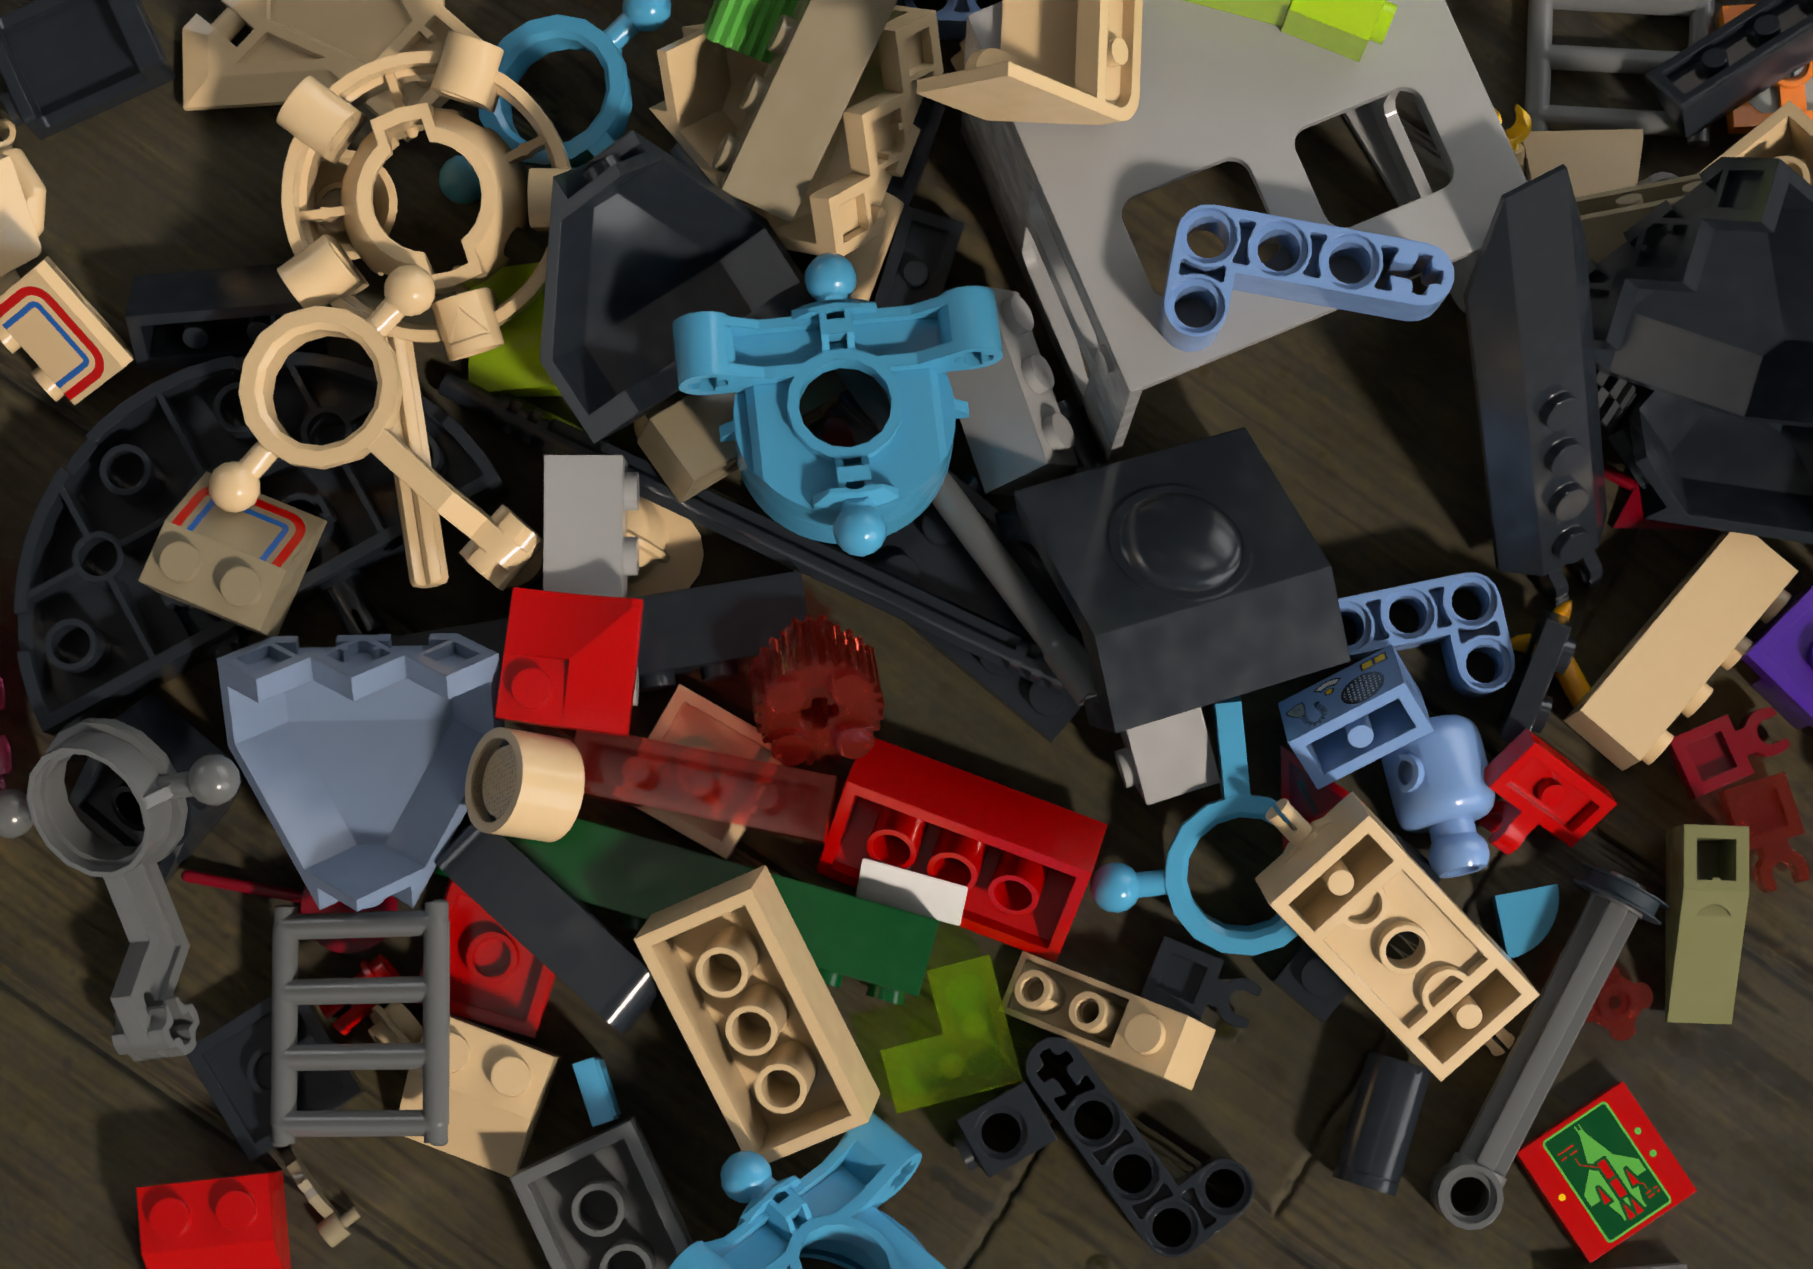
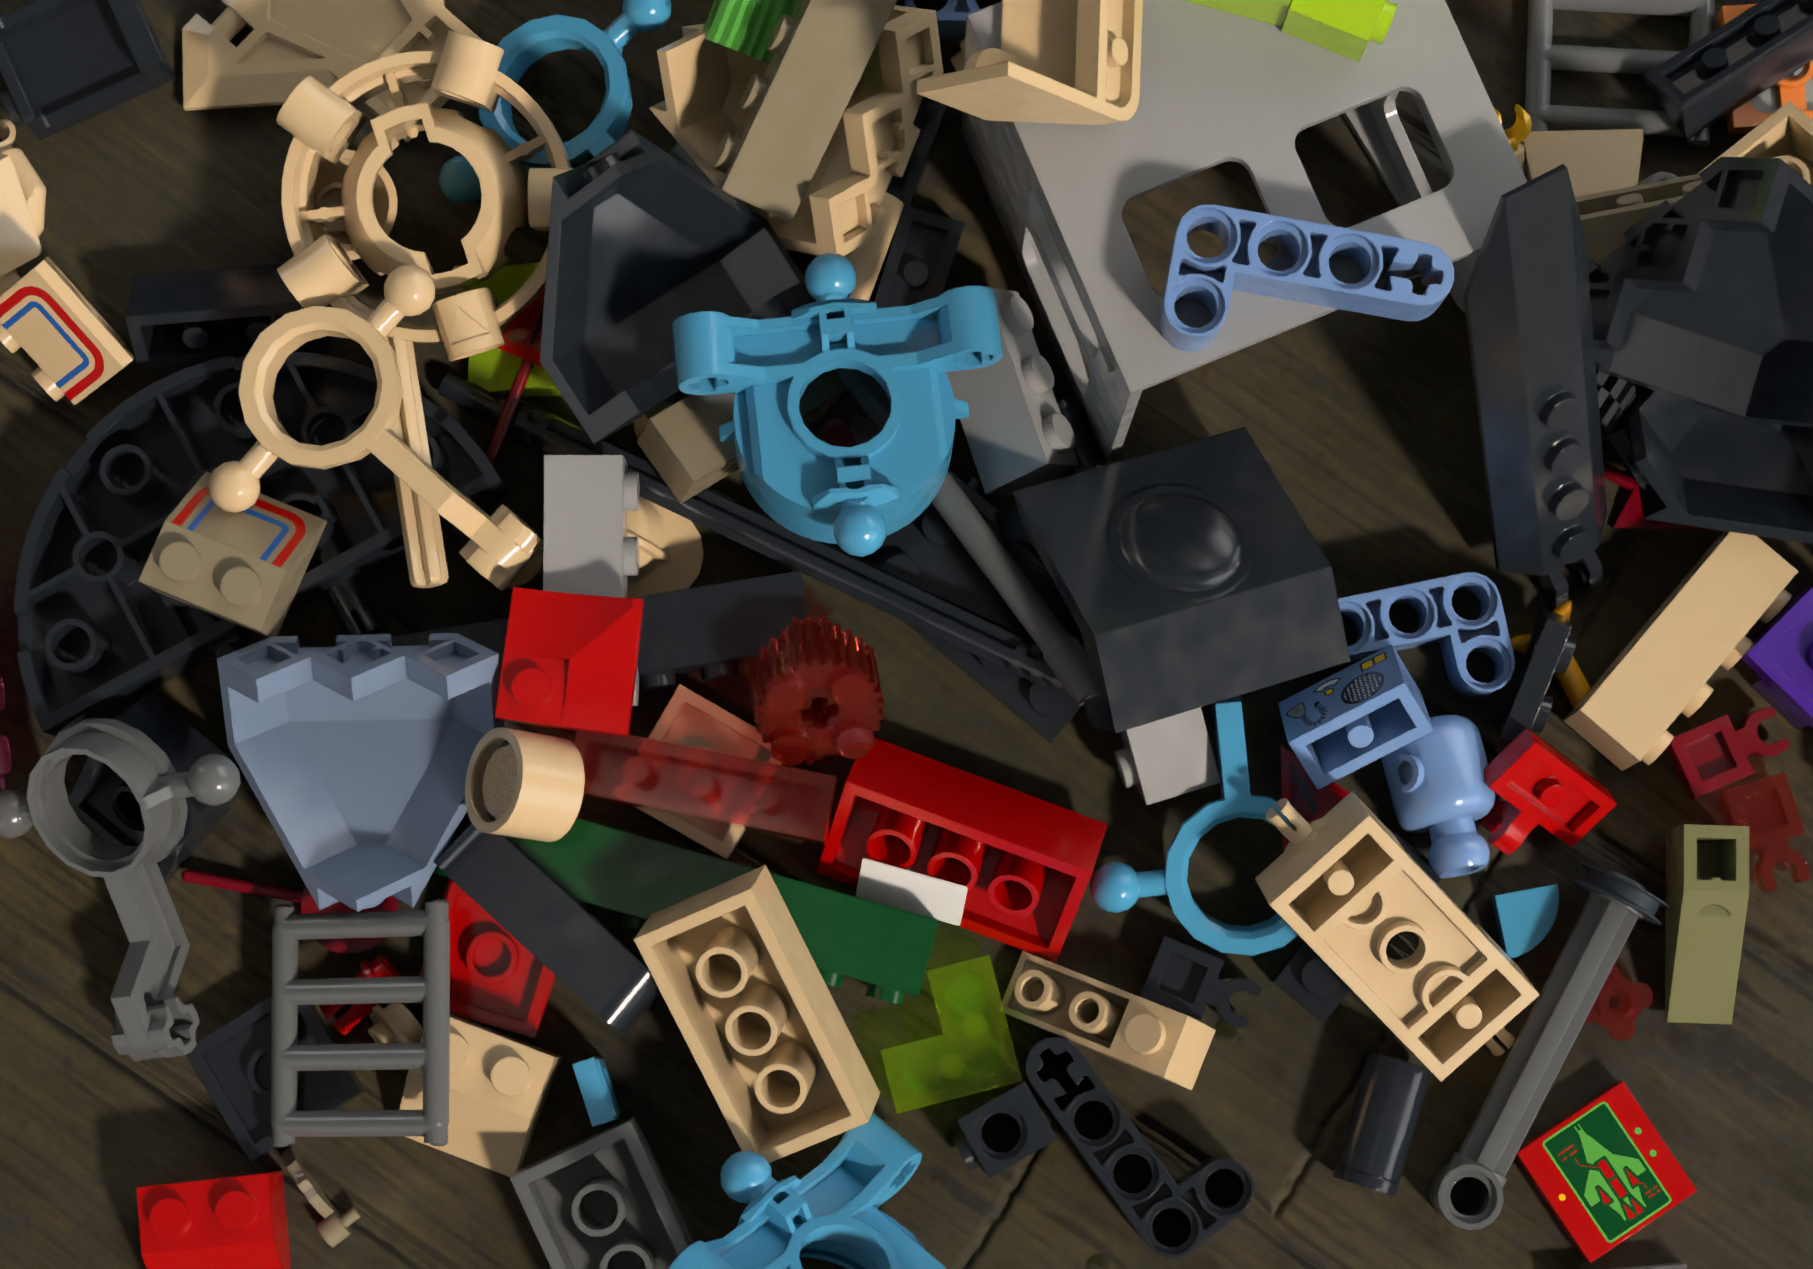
none -> dark red piece [485,289,545,466]

